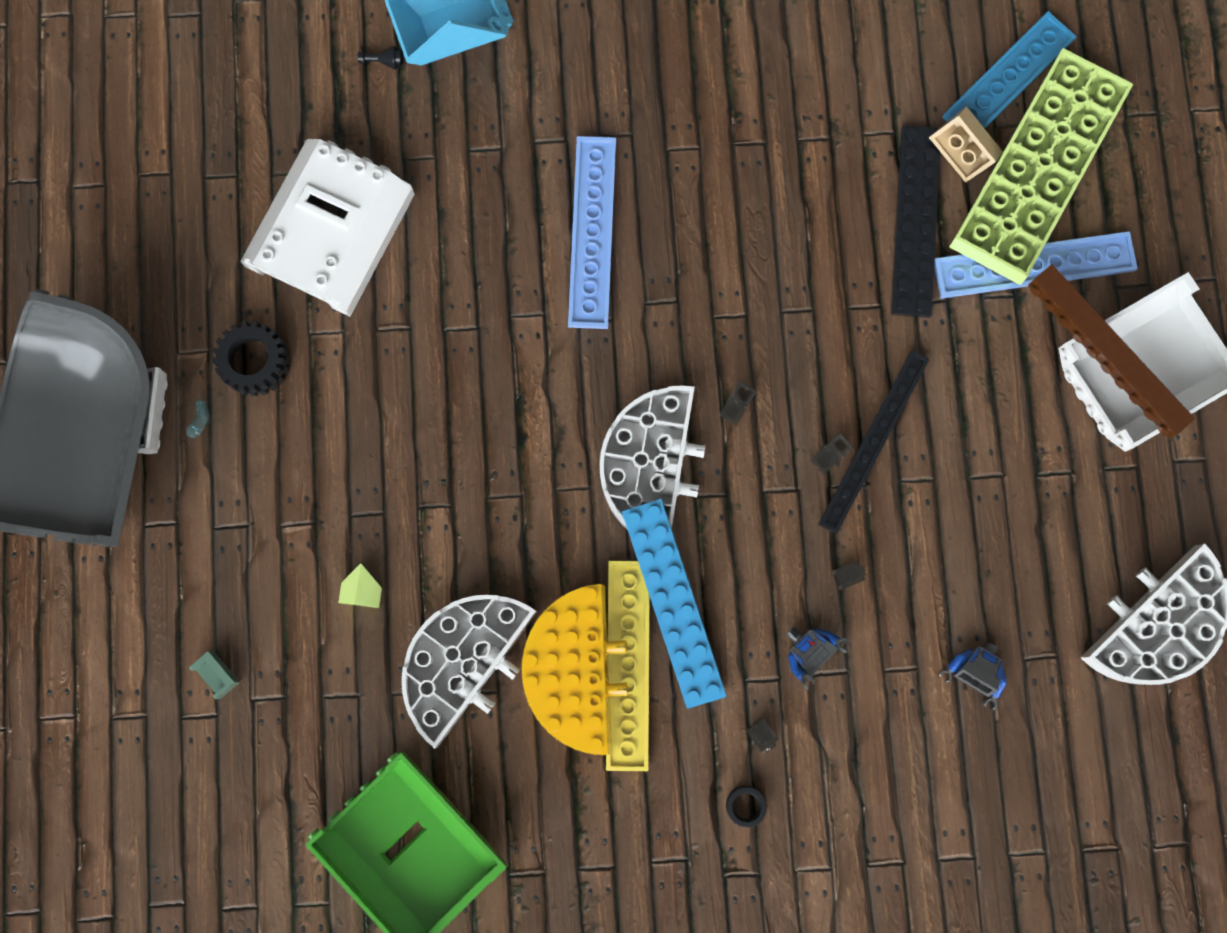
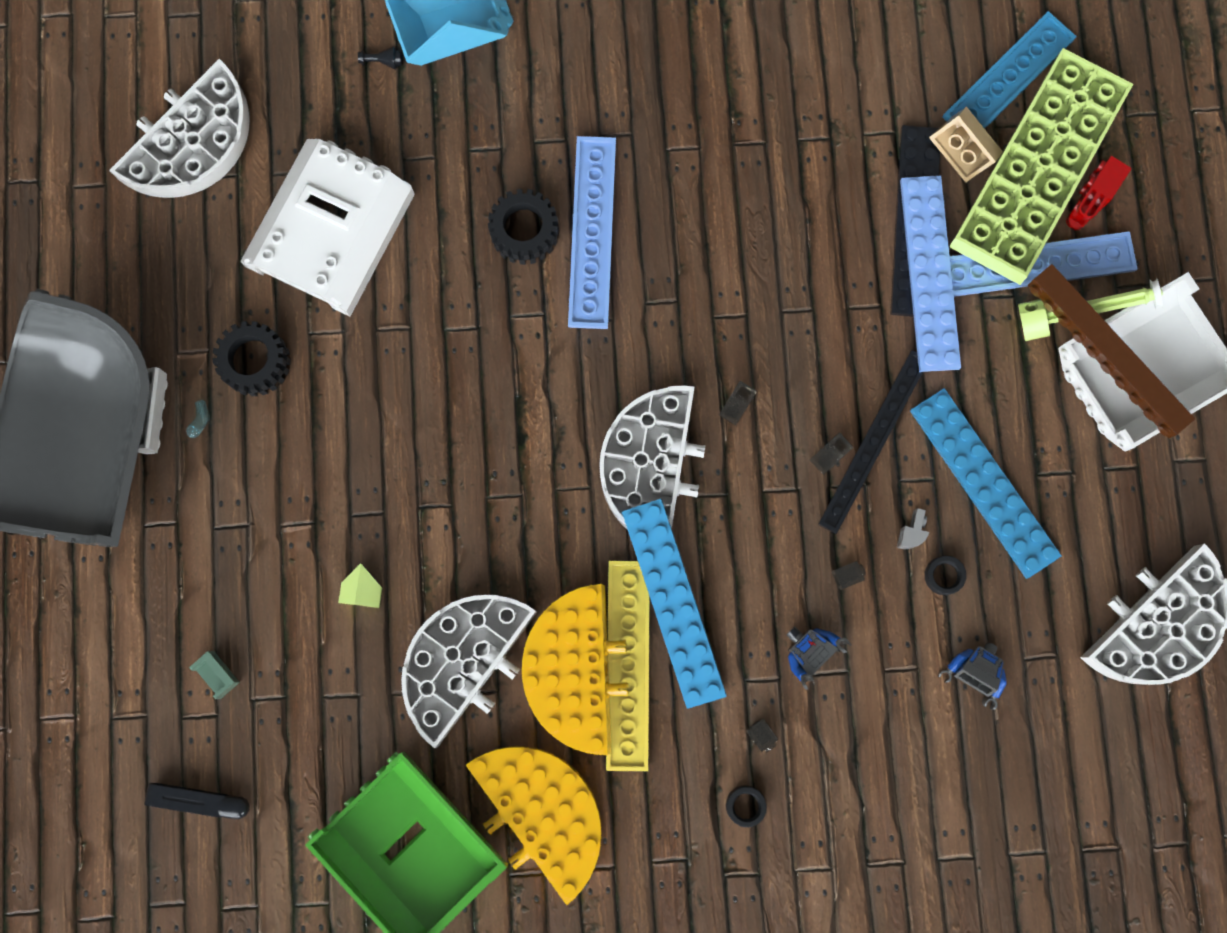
none -> white brick [109,59,250,198]
none -> black piece [144,783,250,819]
none -> yellow brick [466,746,601,905]
none -> black tyre [488,189,559,265]
none -> light grey brick [897,508,929,549]
none -> light blue plate [900,176,961,372]
none -> dark azure plate [910,388,1061,579]
none -> black tyre [925,556,966,595]
none -> yellowish green piece [1018,277,1163,341]
none -> red brick [1066,155,1132,230]

